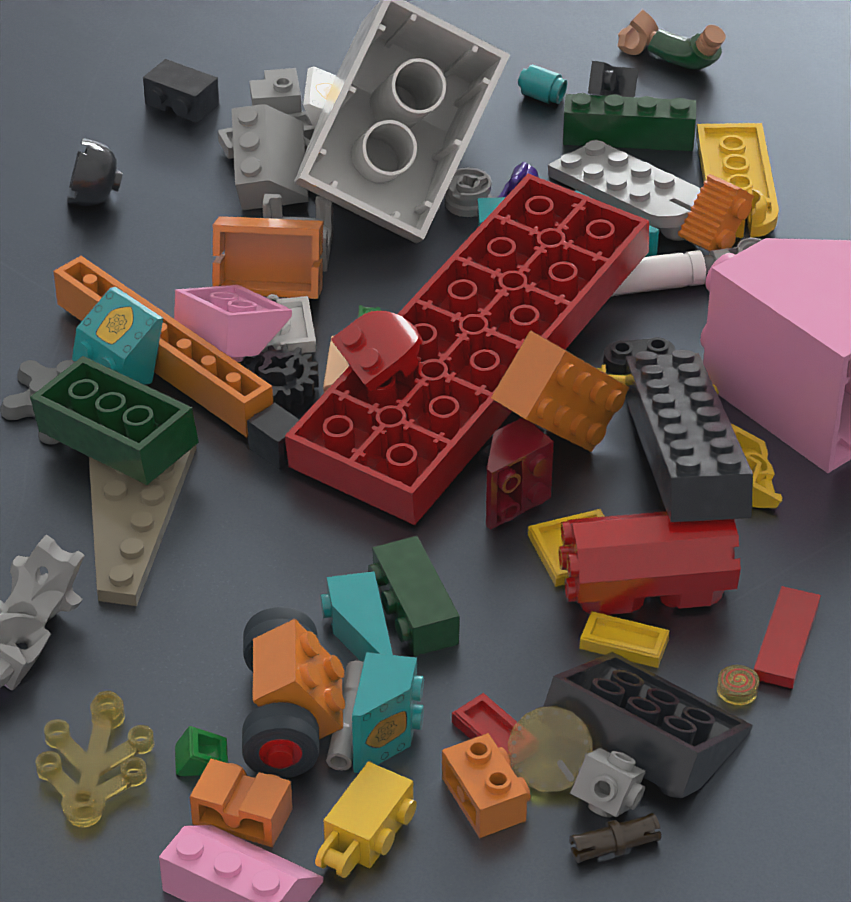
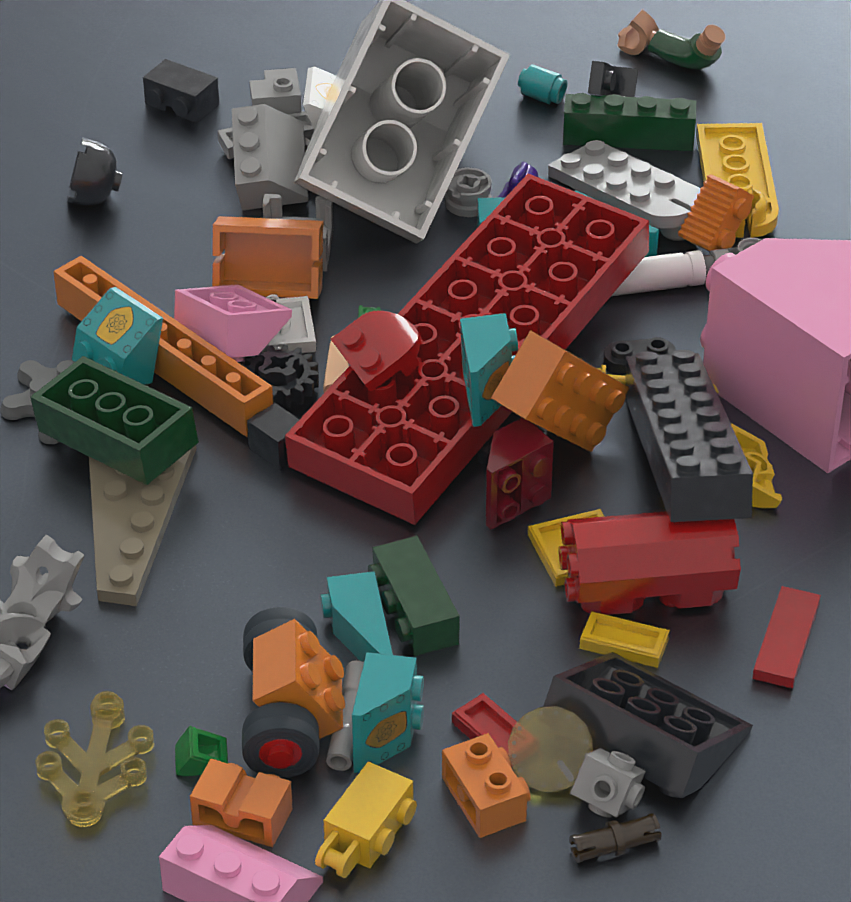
clear yellow tile [717,665,759,705] -> none
none -> teal slope [460,313,518,427]

